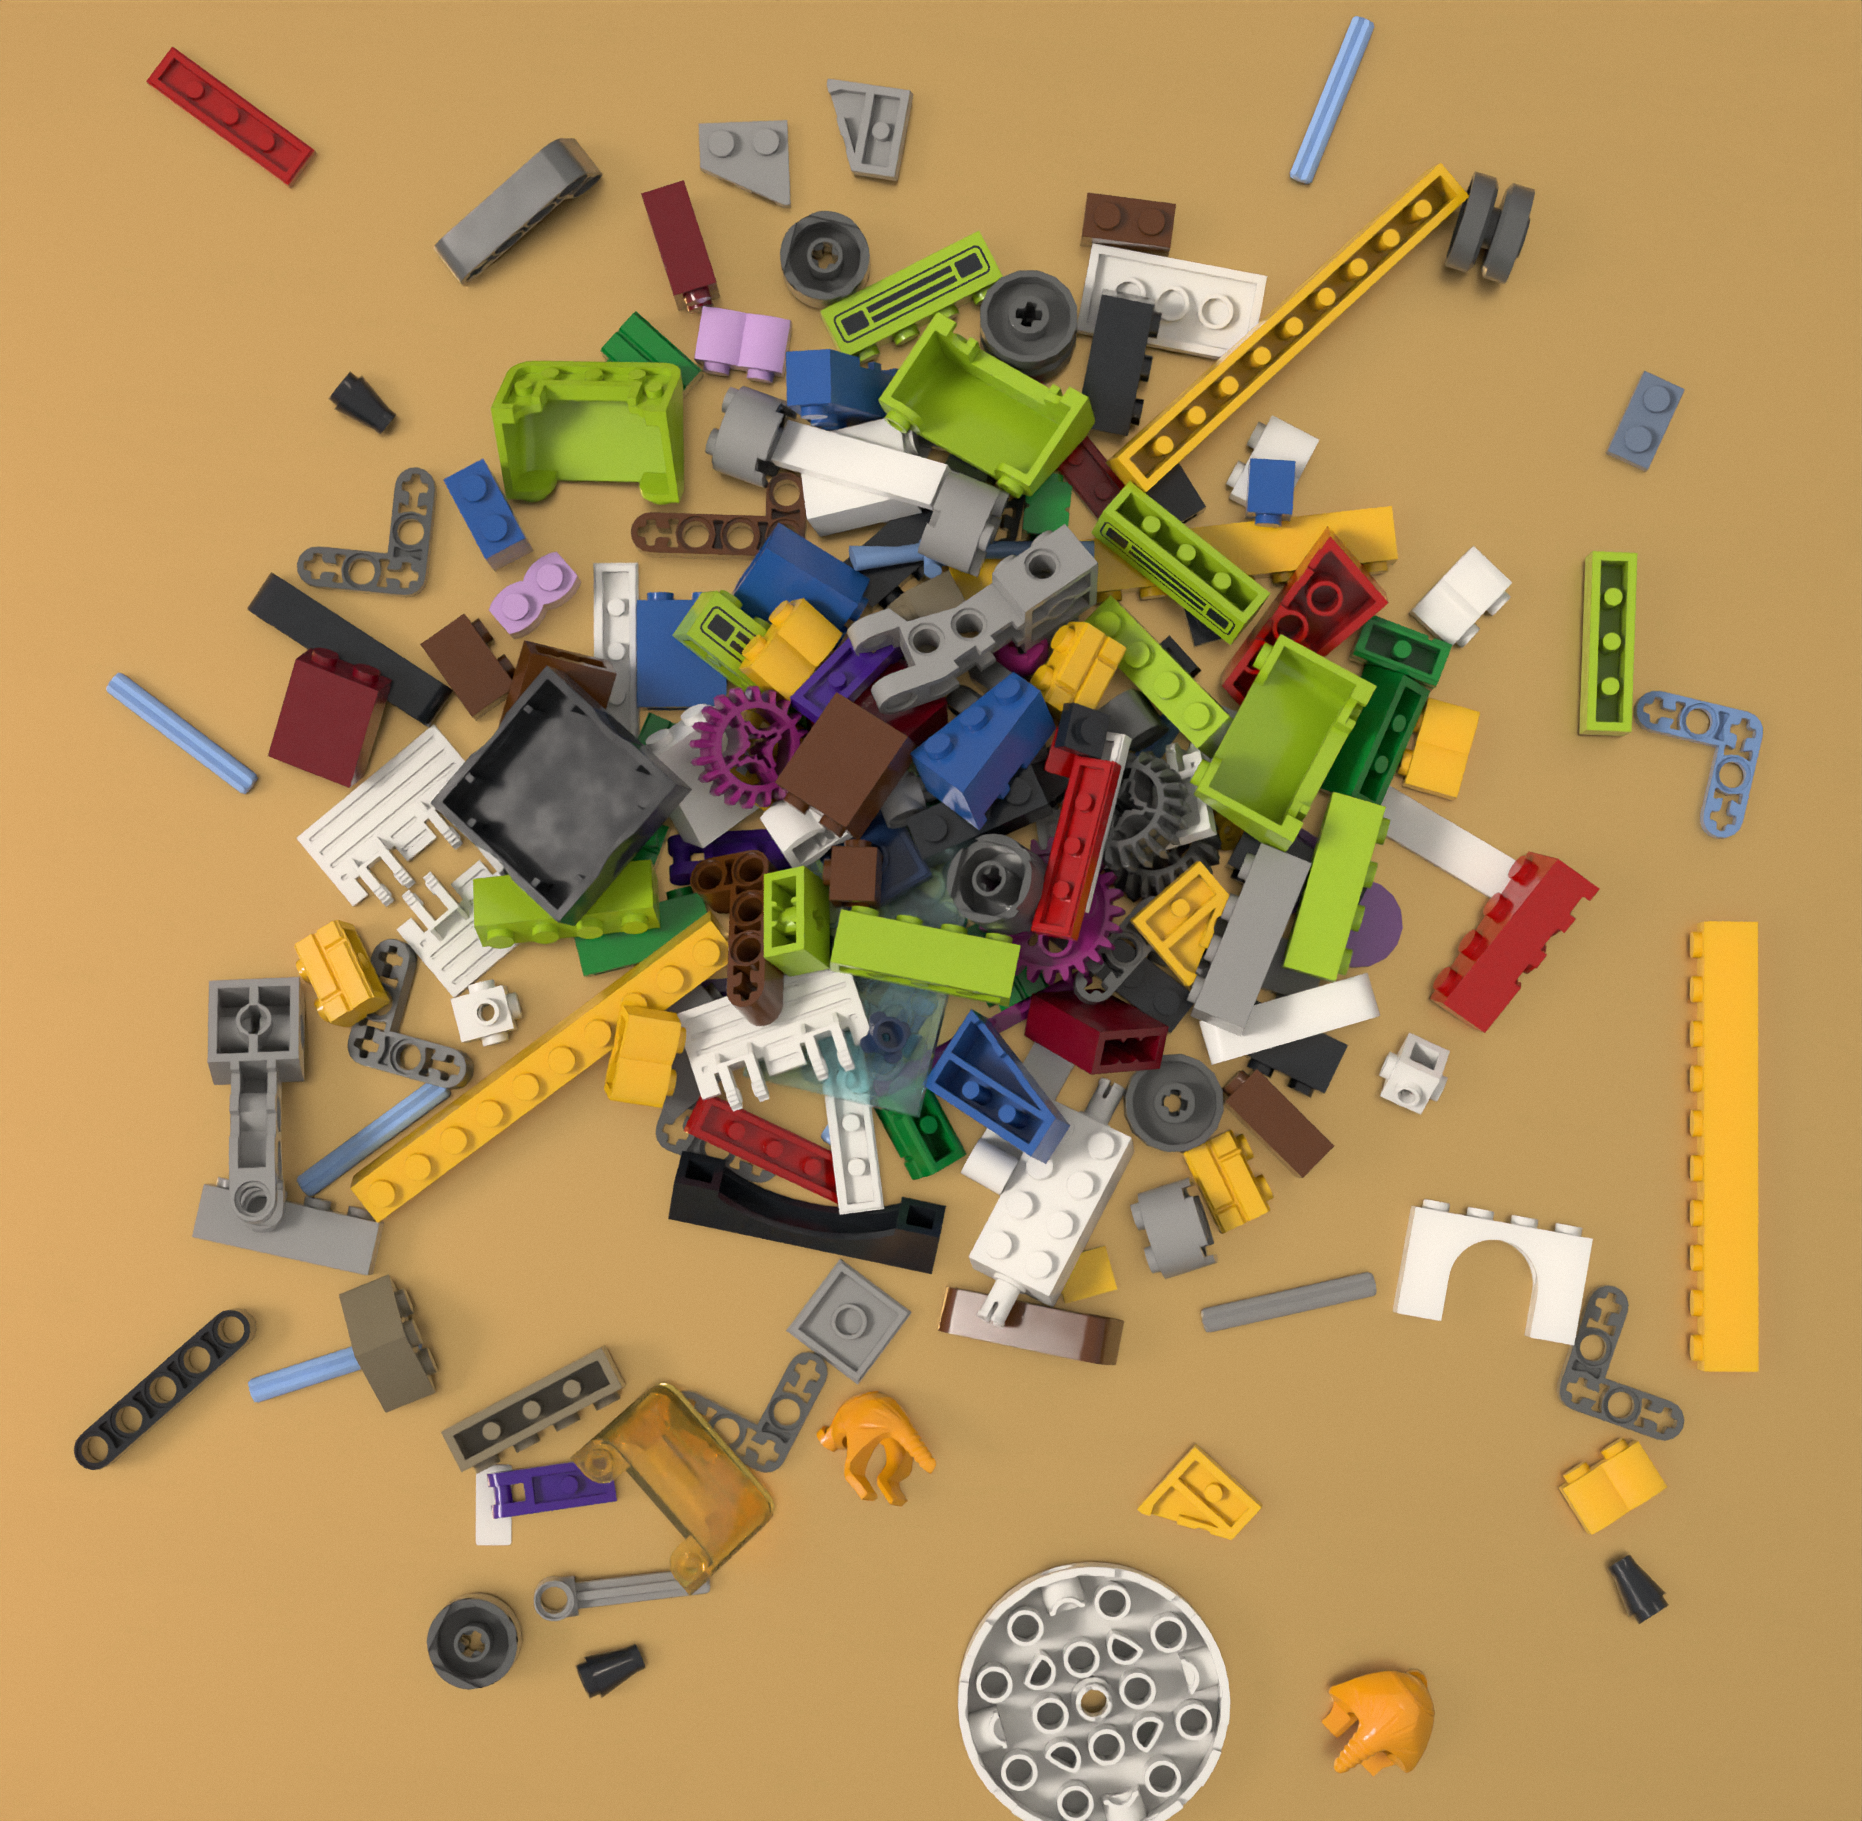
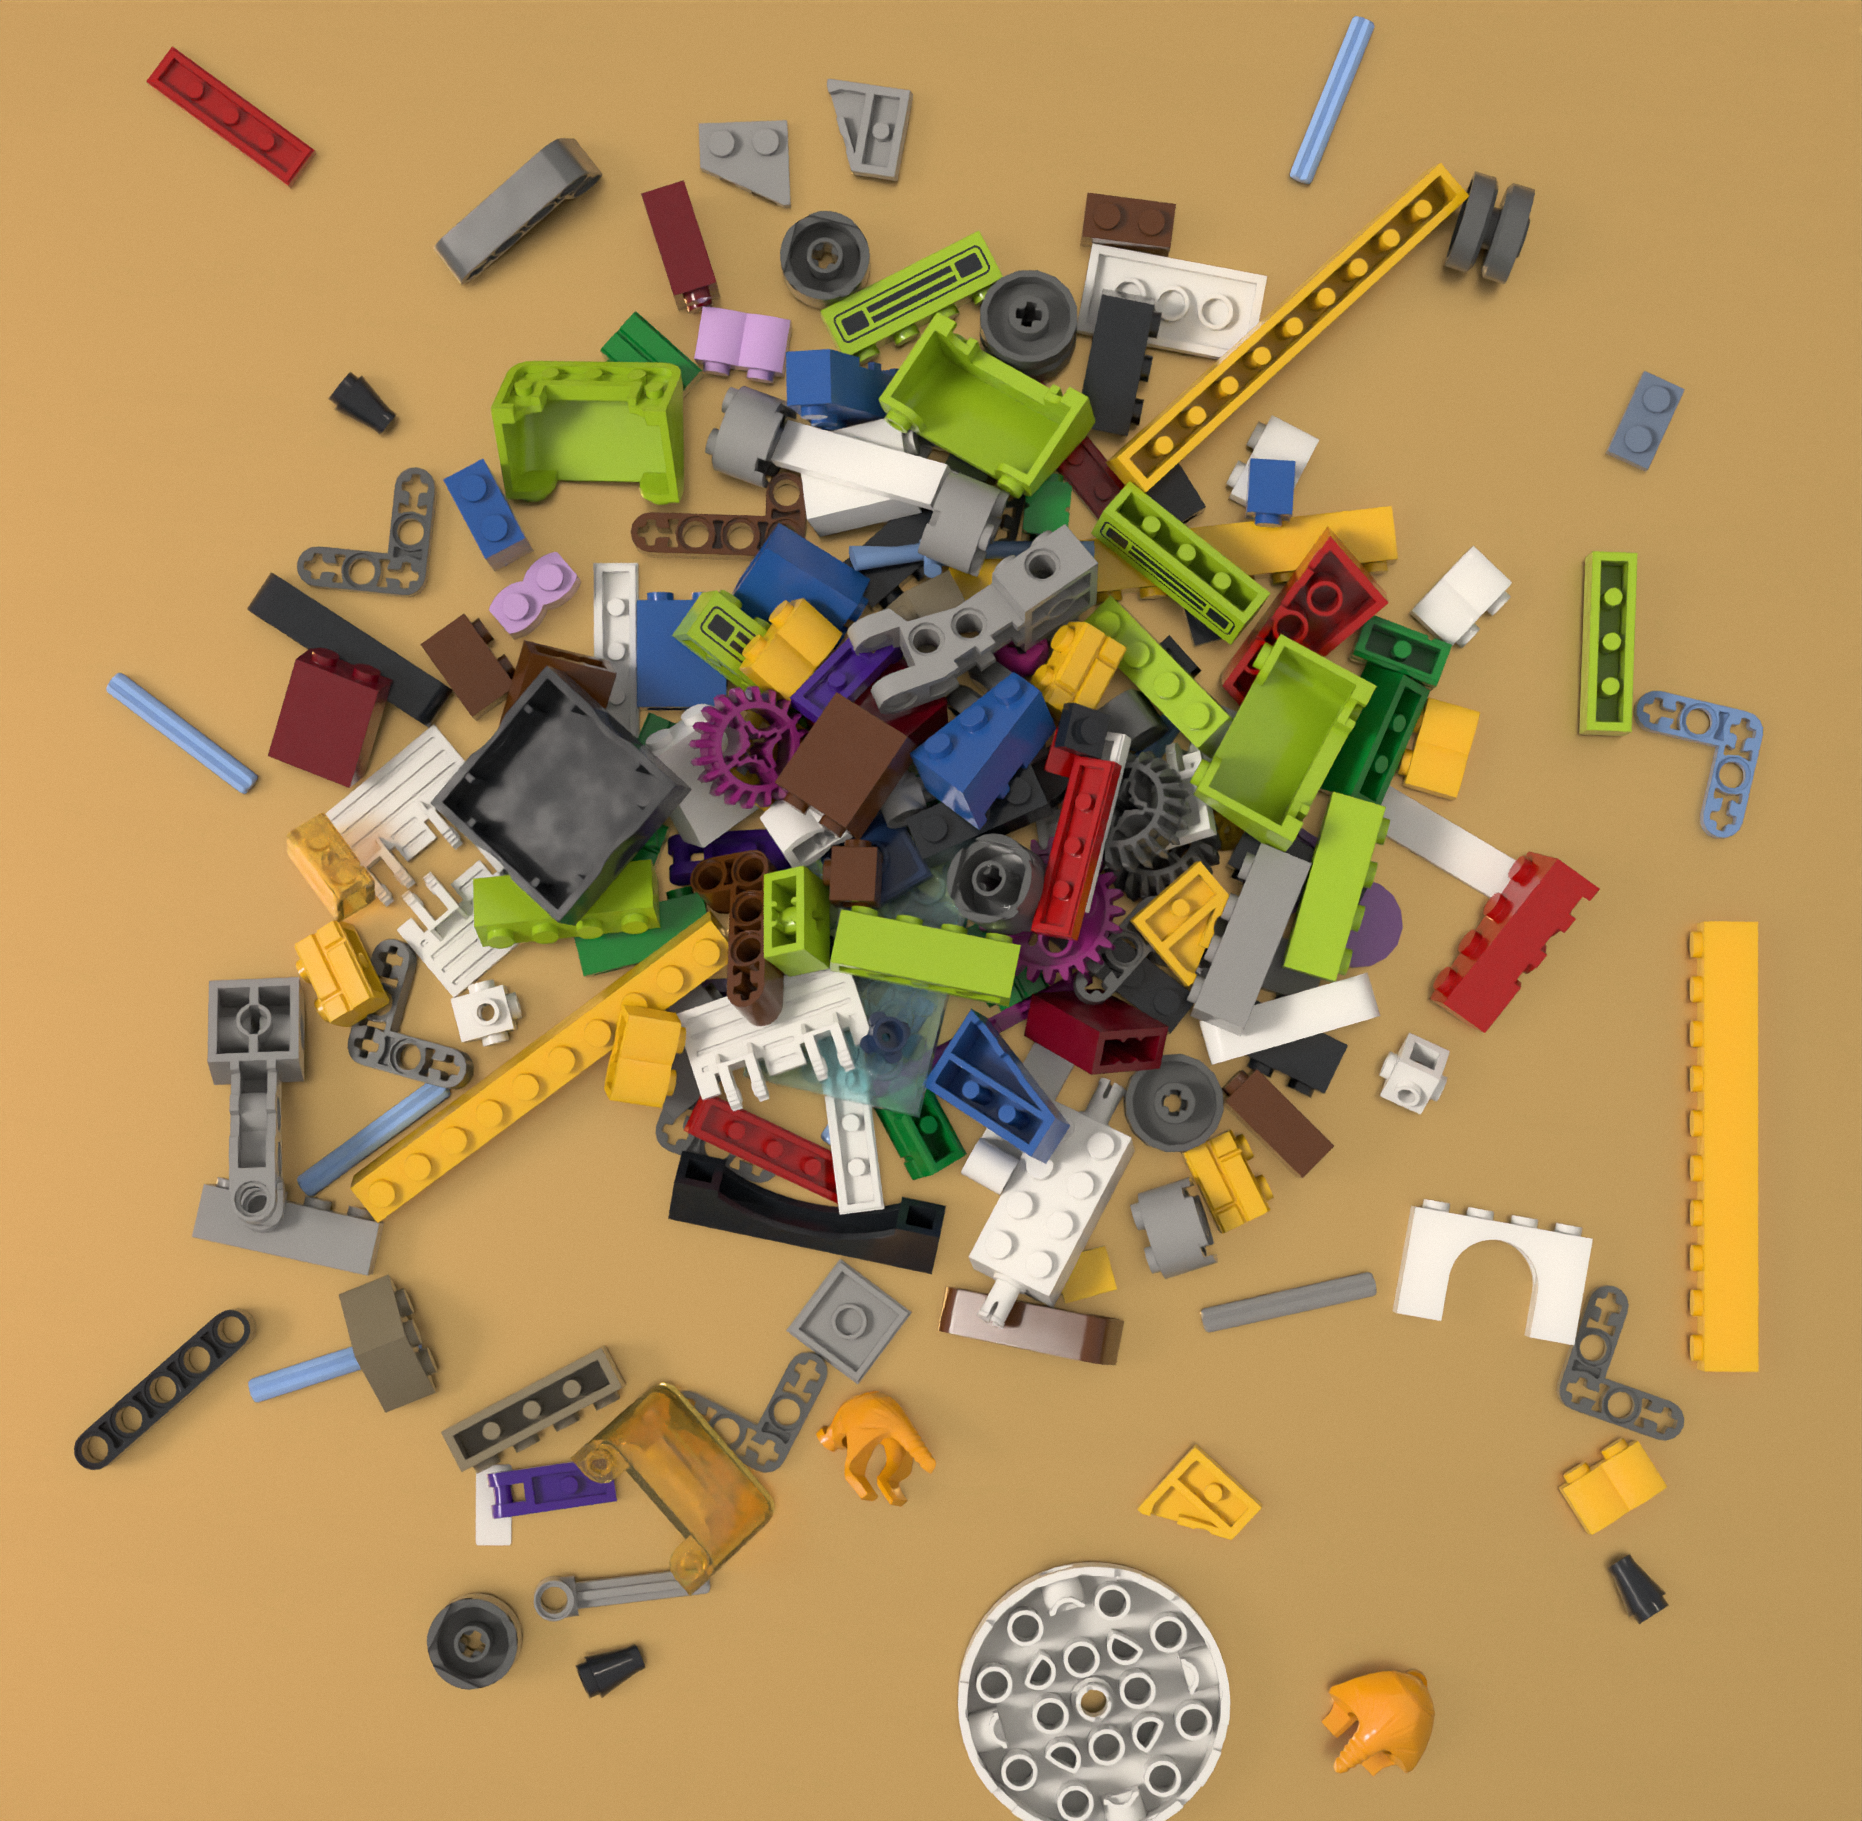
none -> clear yellow brick [286,812,375,922]

